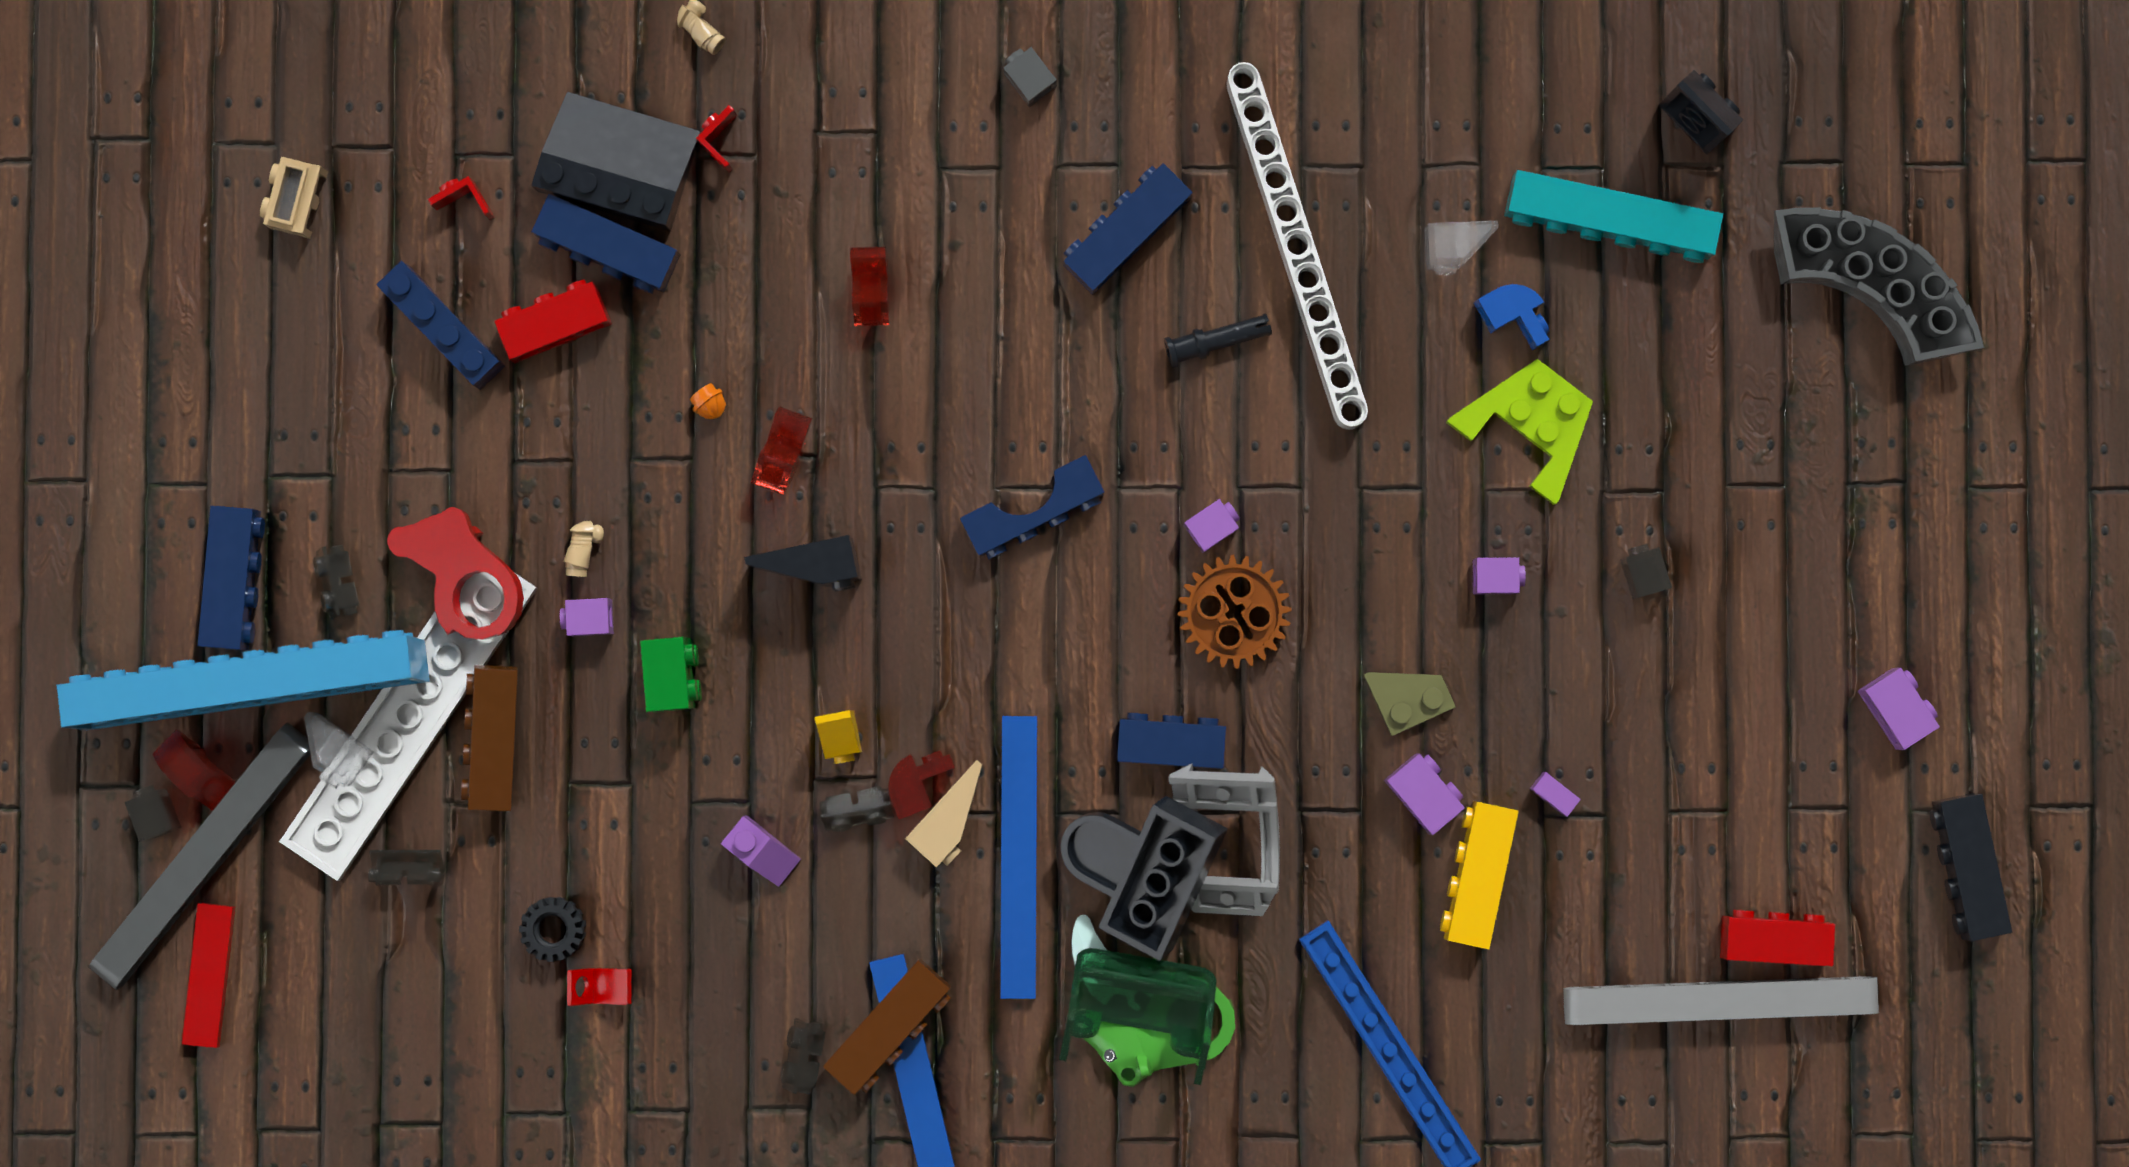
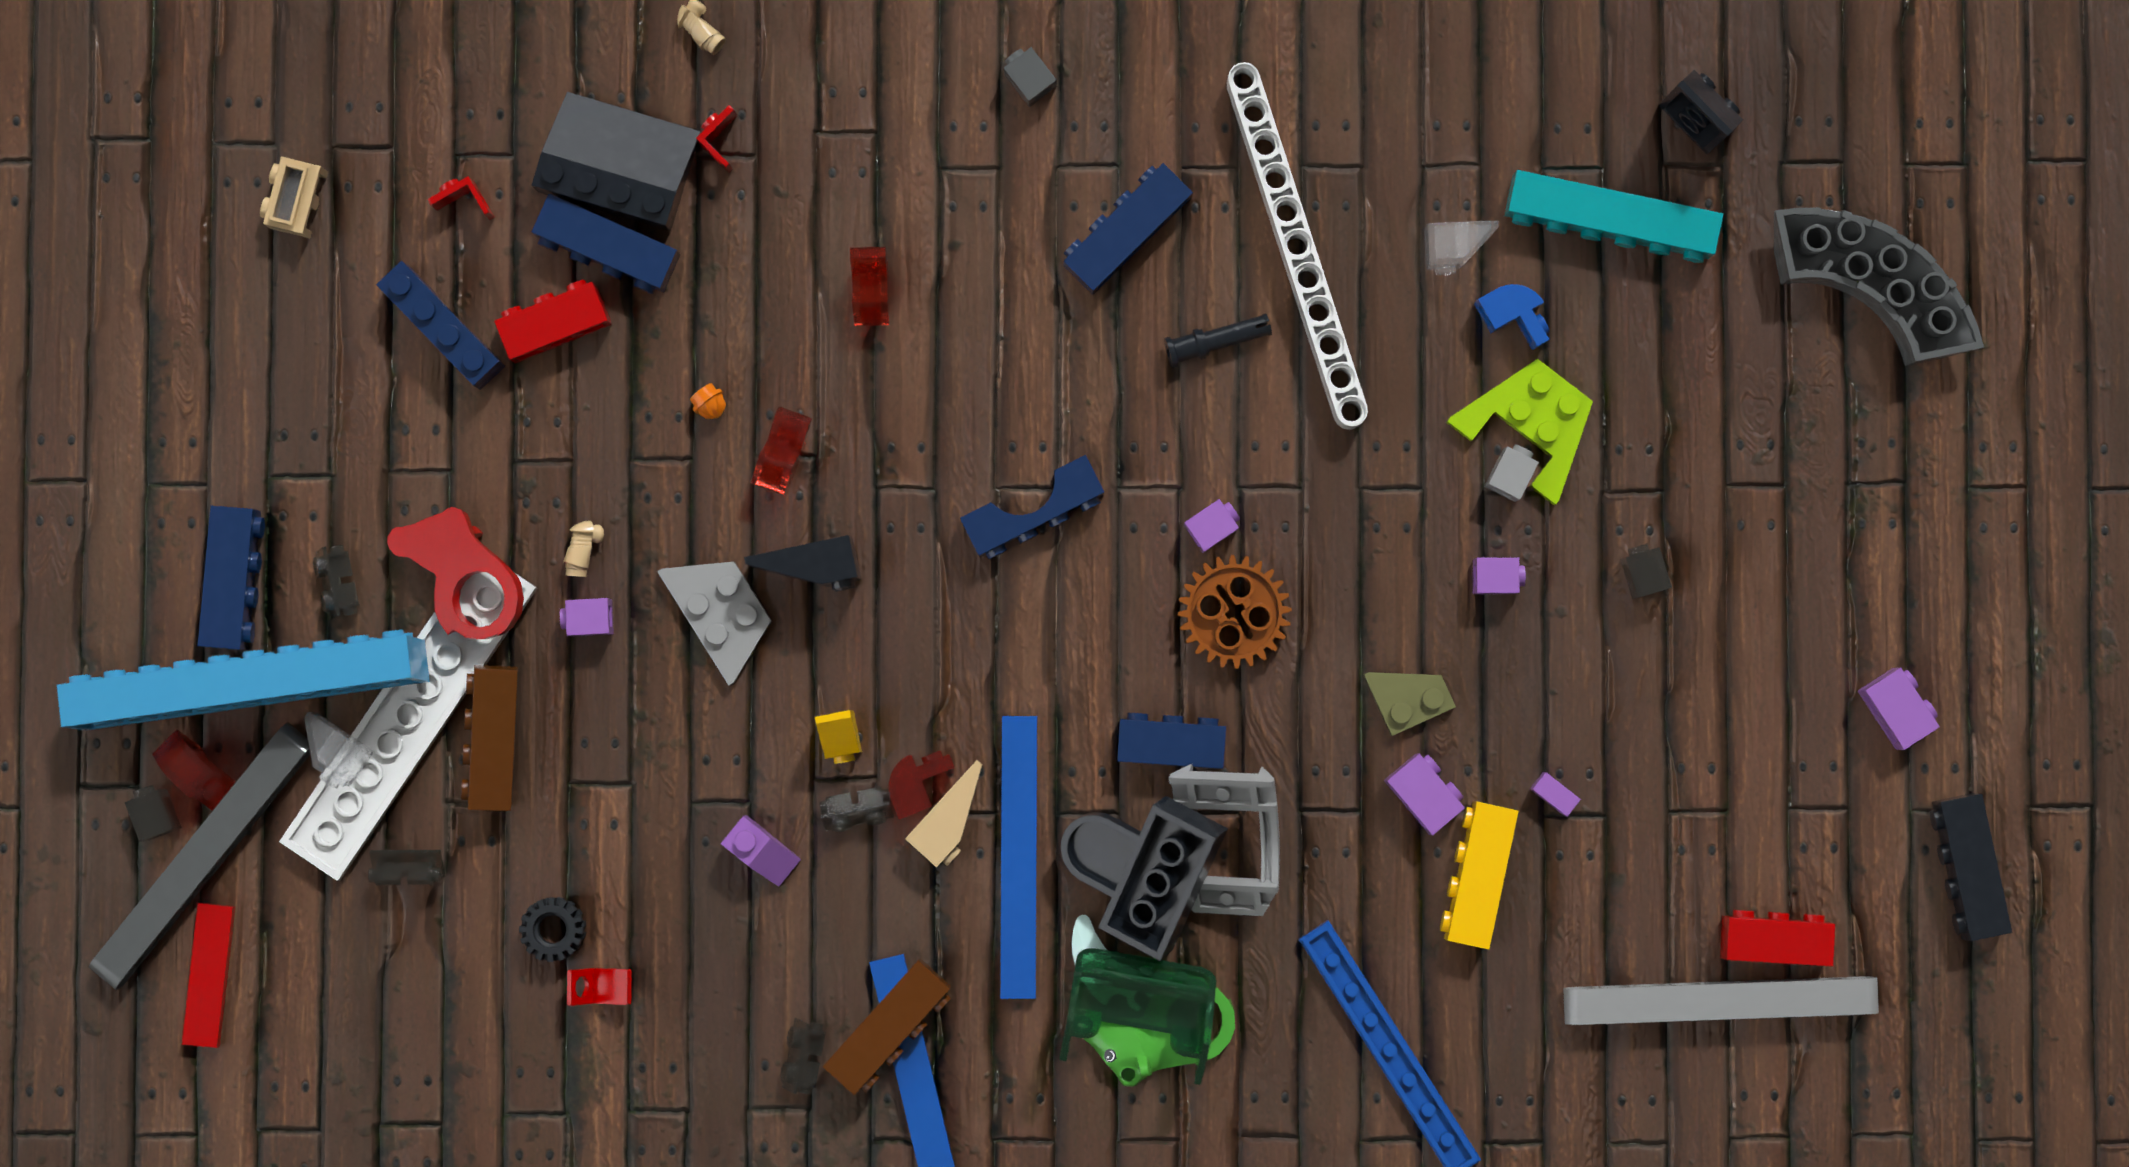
green brick [640,637,702,712] -> none
none -> light grey wing [657,562,772,686]
none -> light grey brick [1484,445,1539,502]

